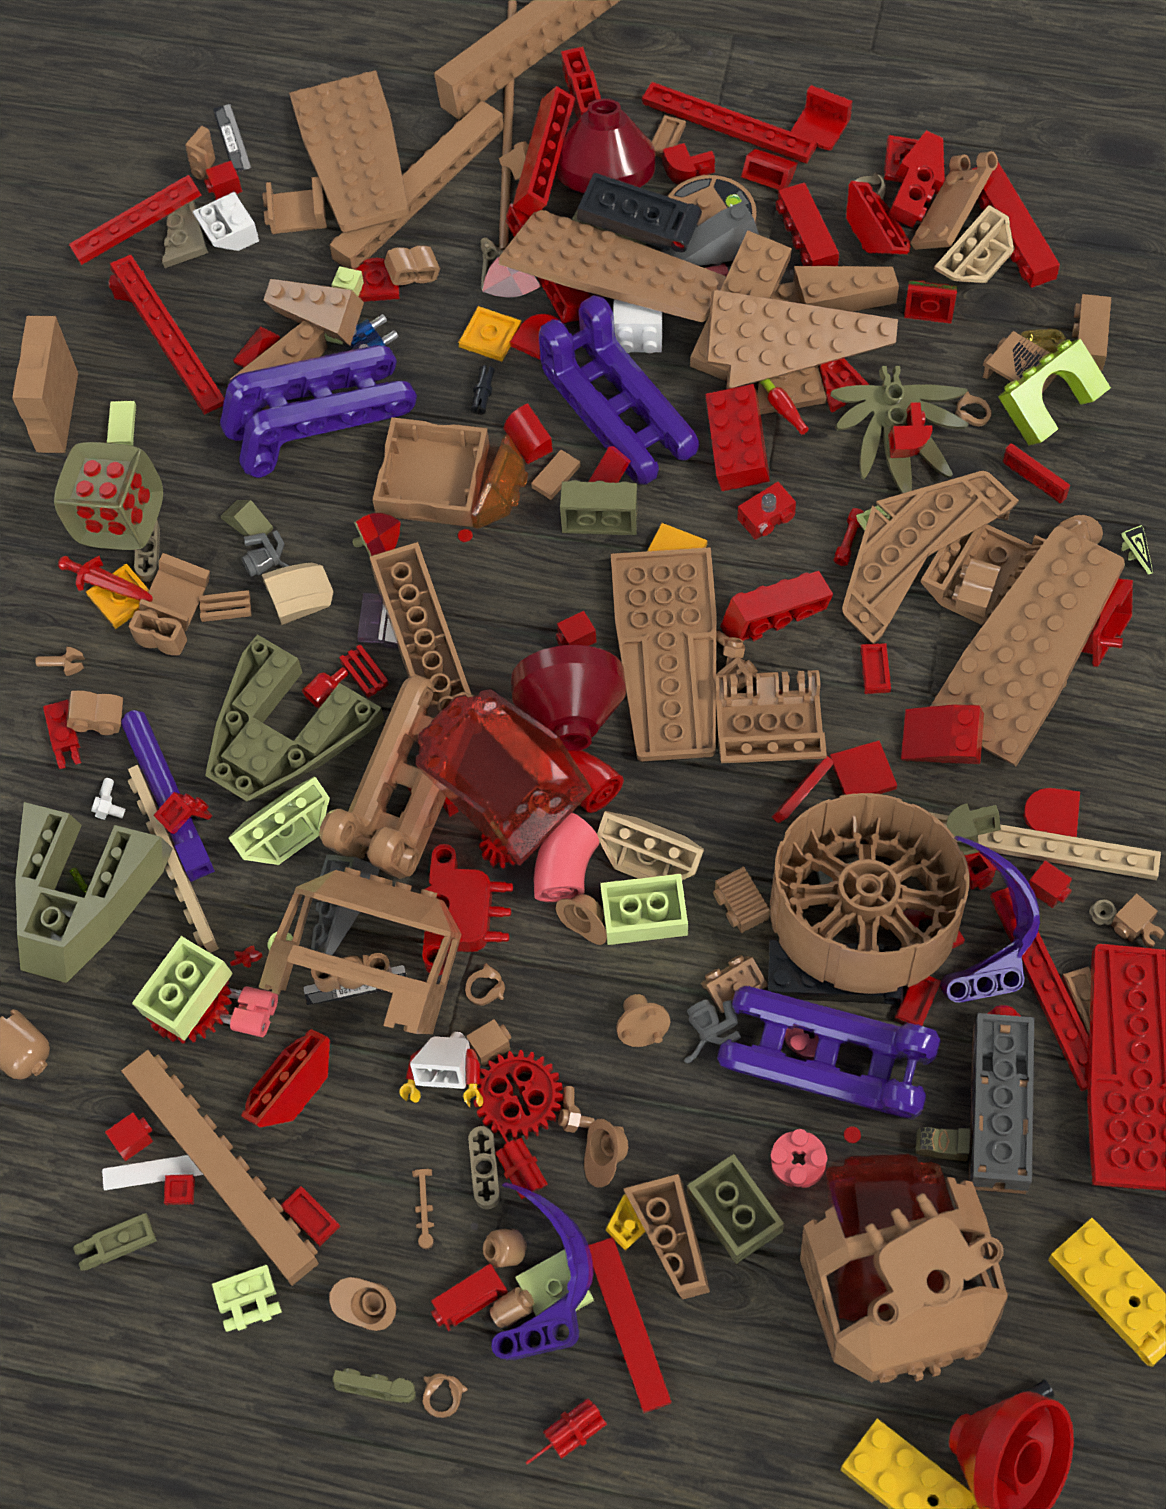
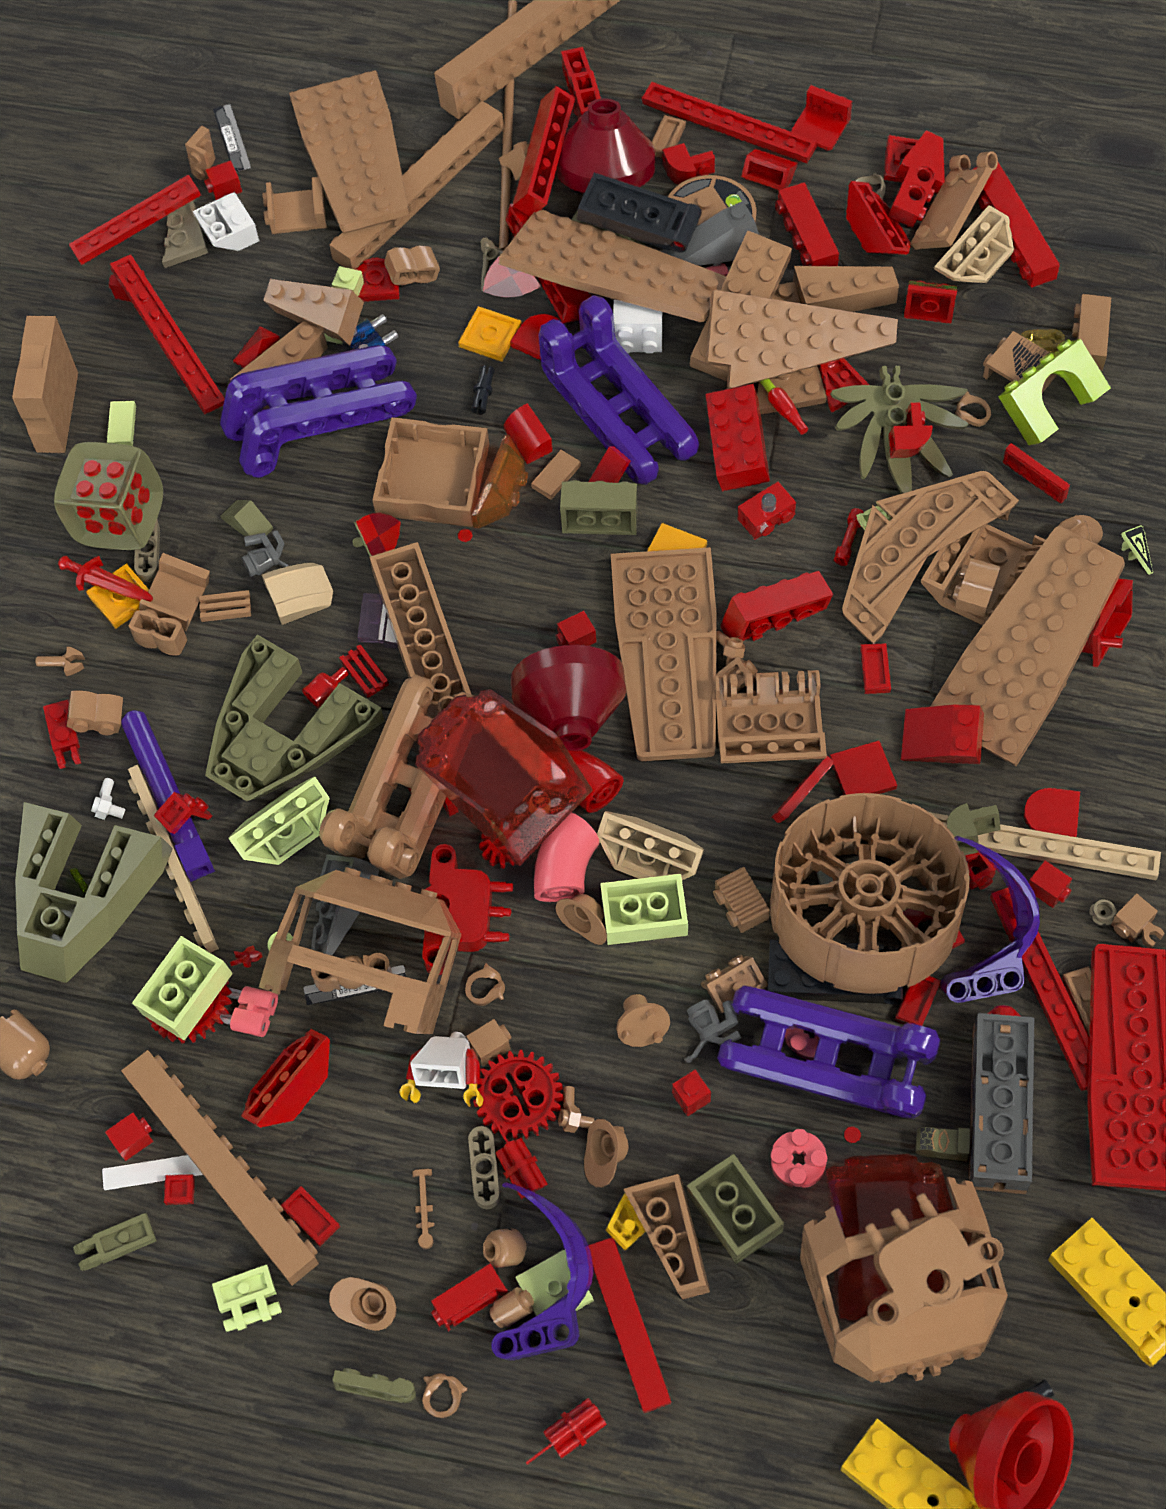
none -> red brick [672,1070,711,1117]

